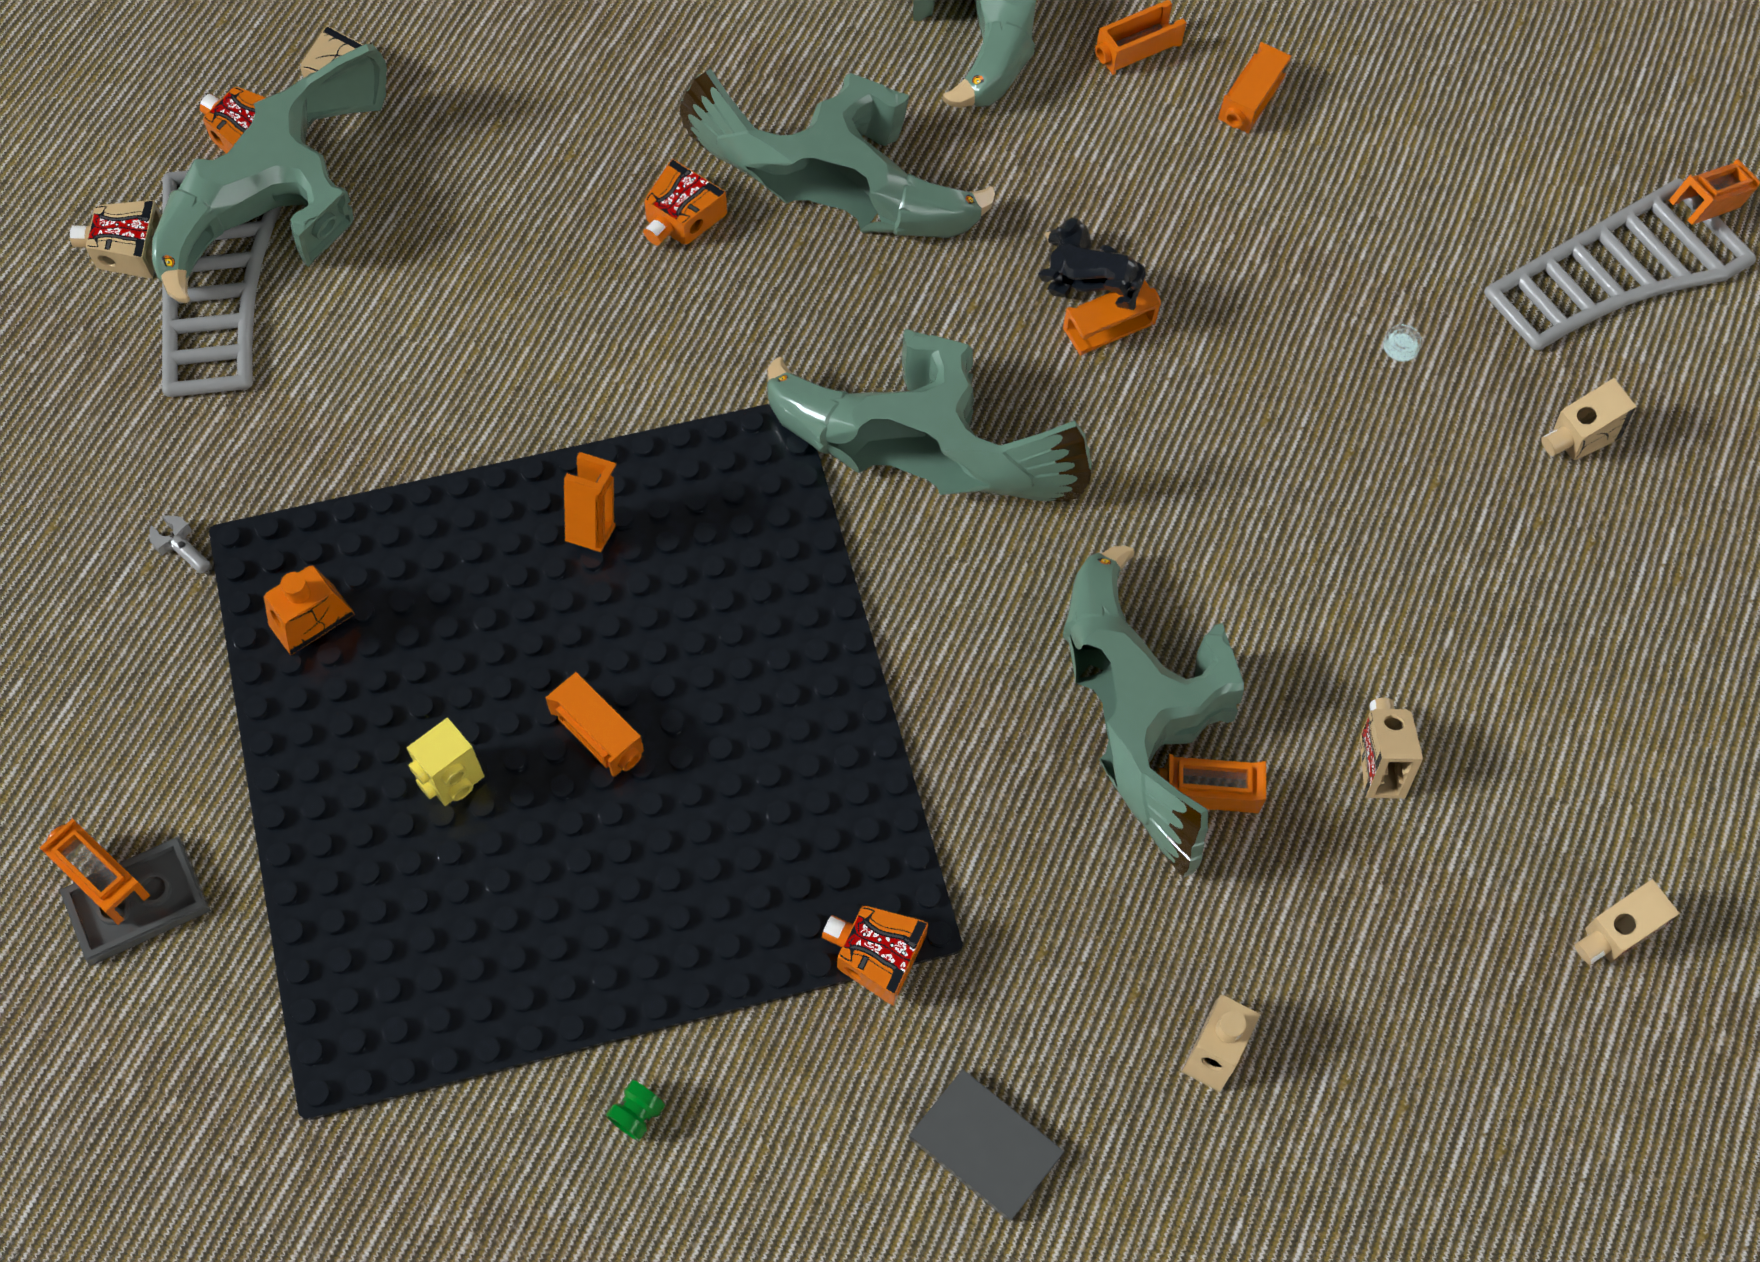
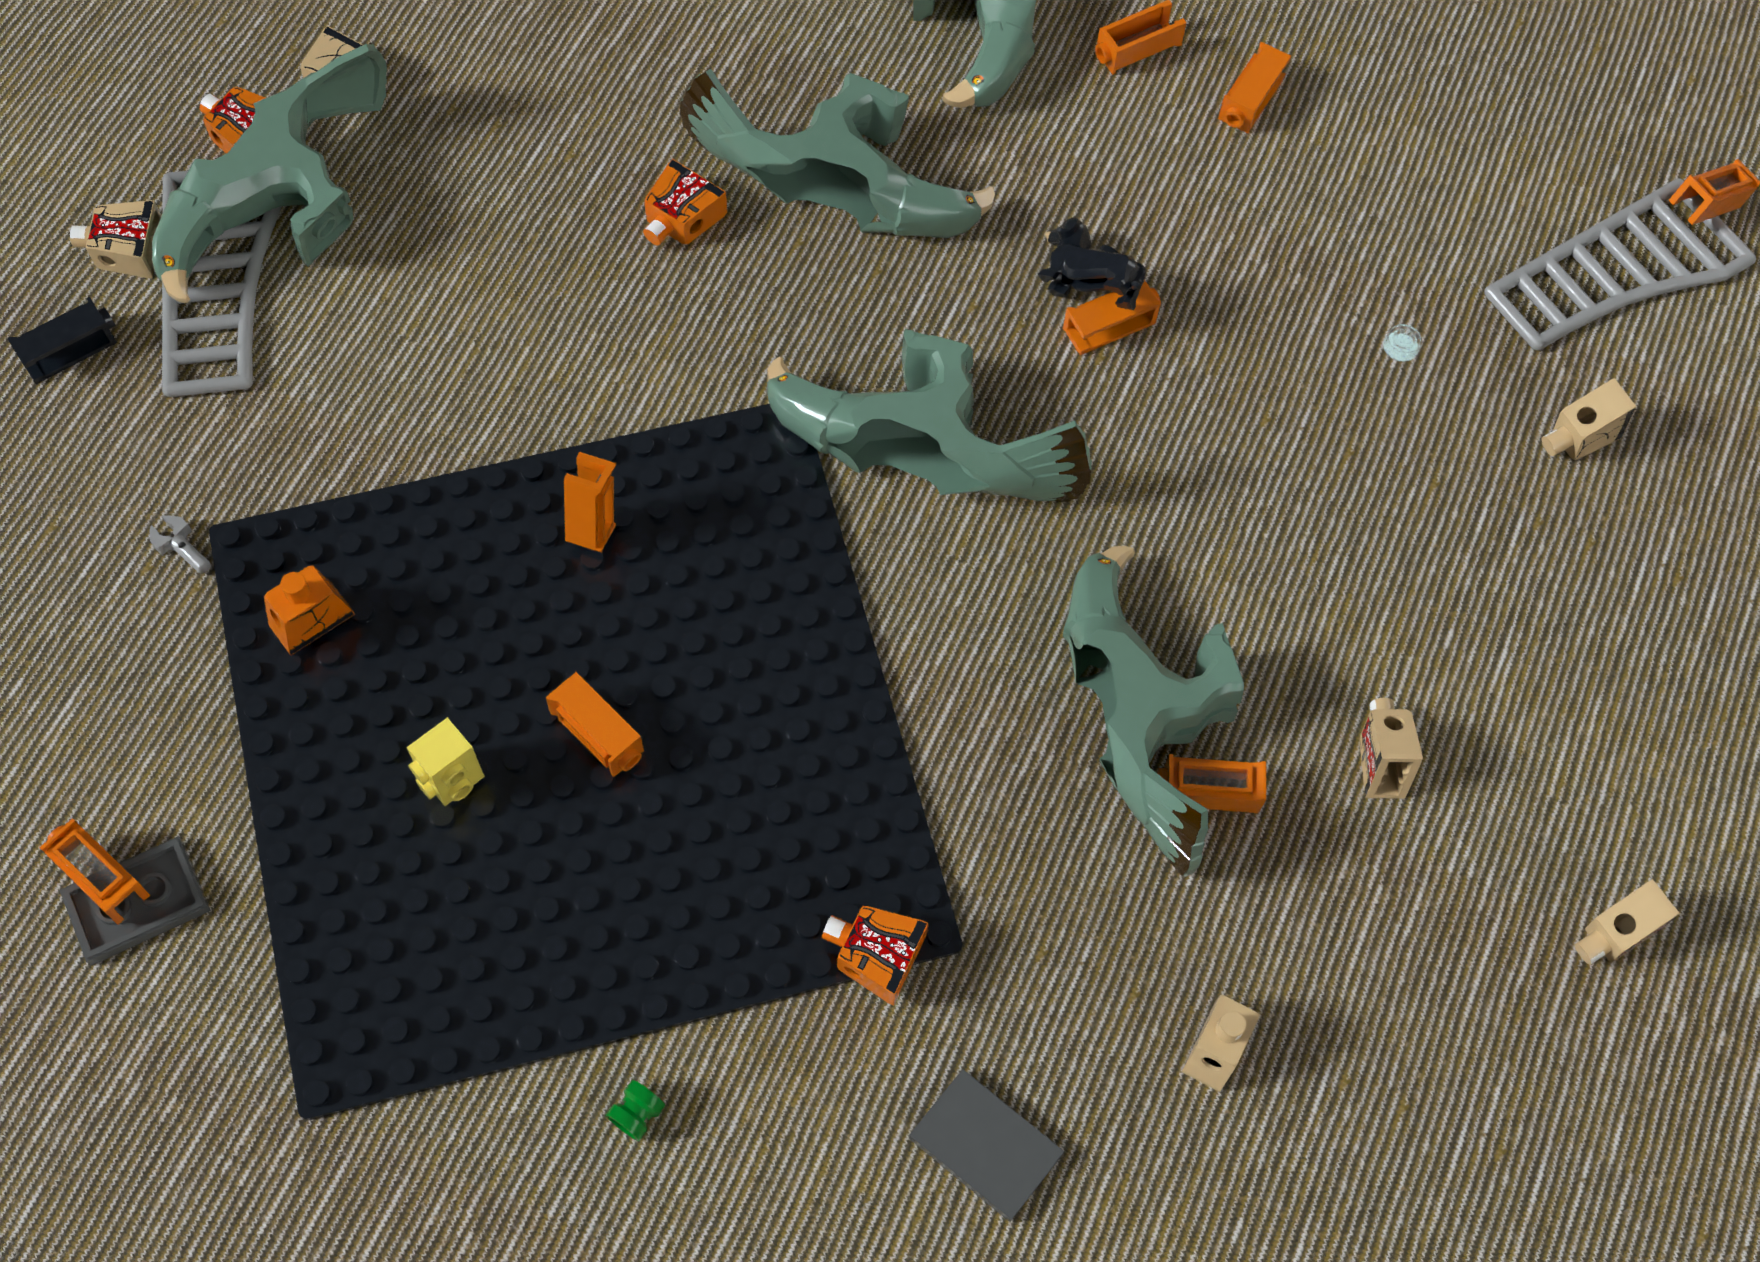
none -> black window [7,297,117,384]

